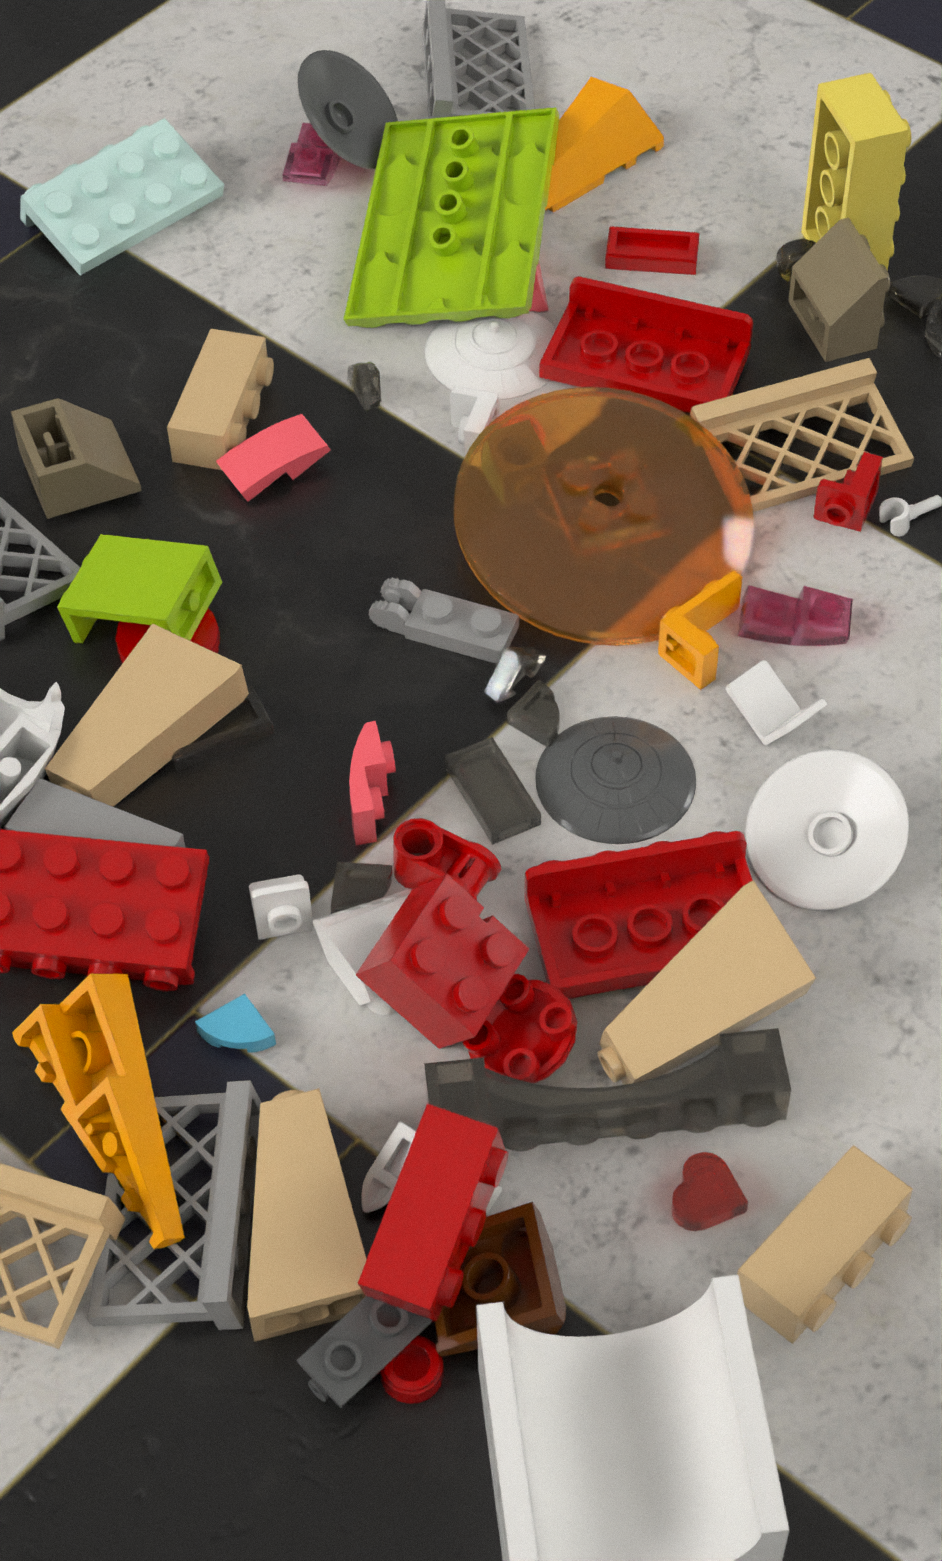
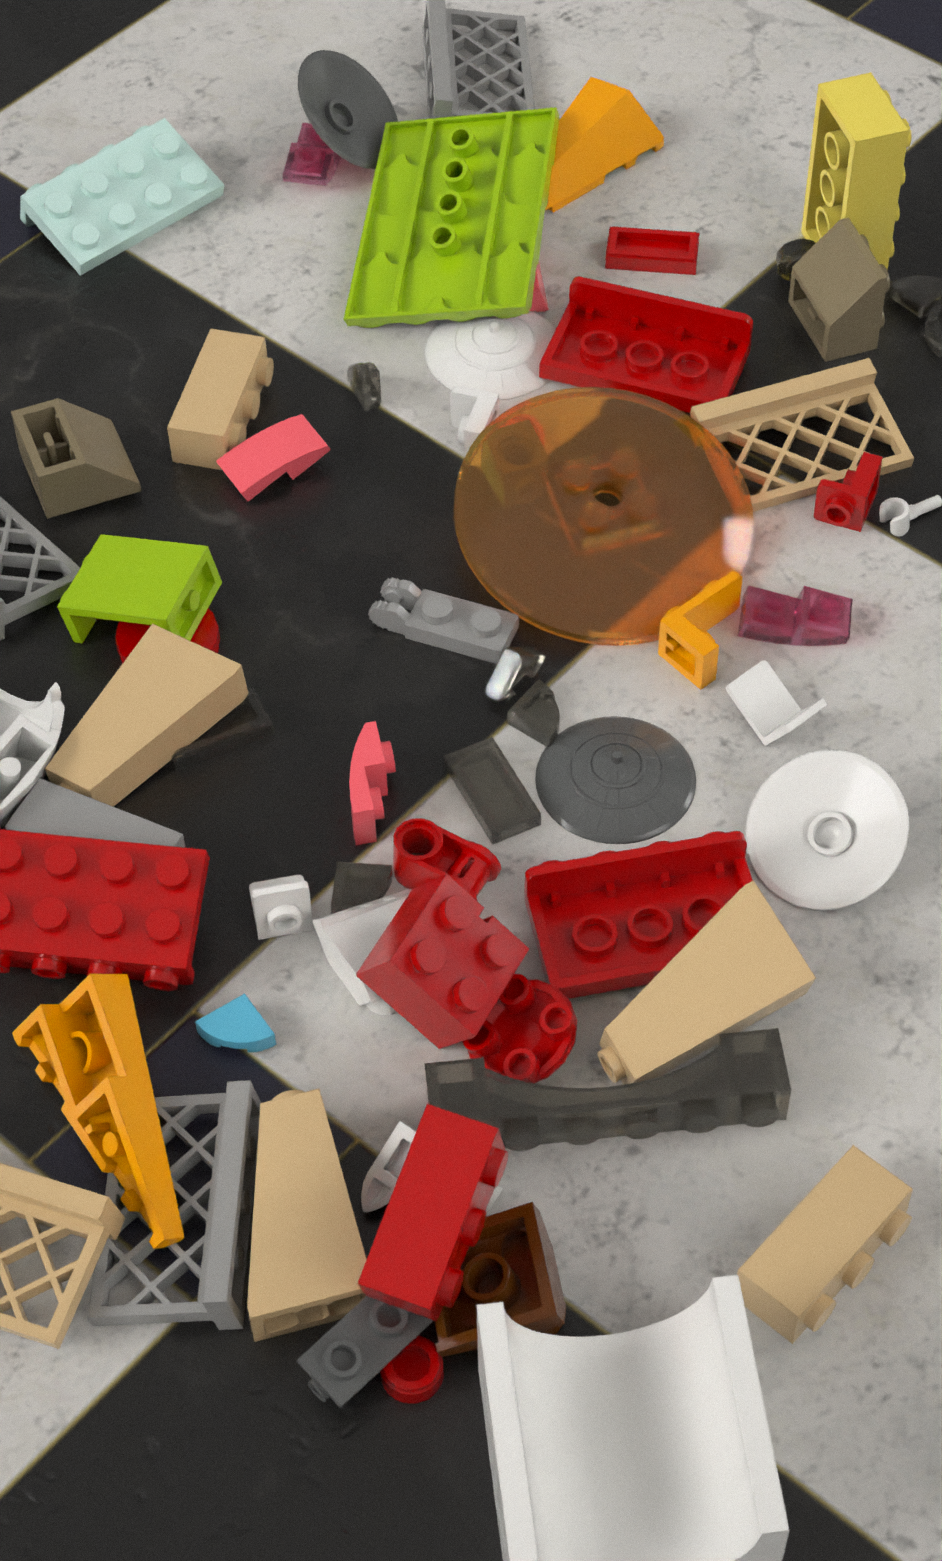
clear red tile [671,1152,748,1231] -> none

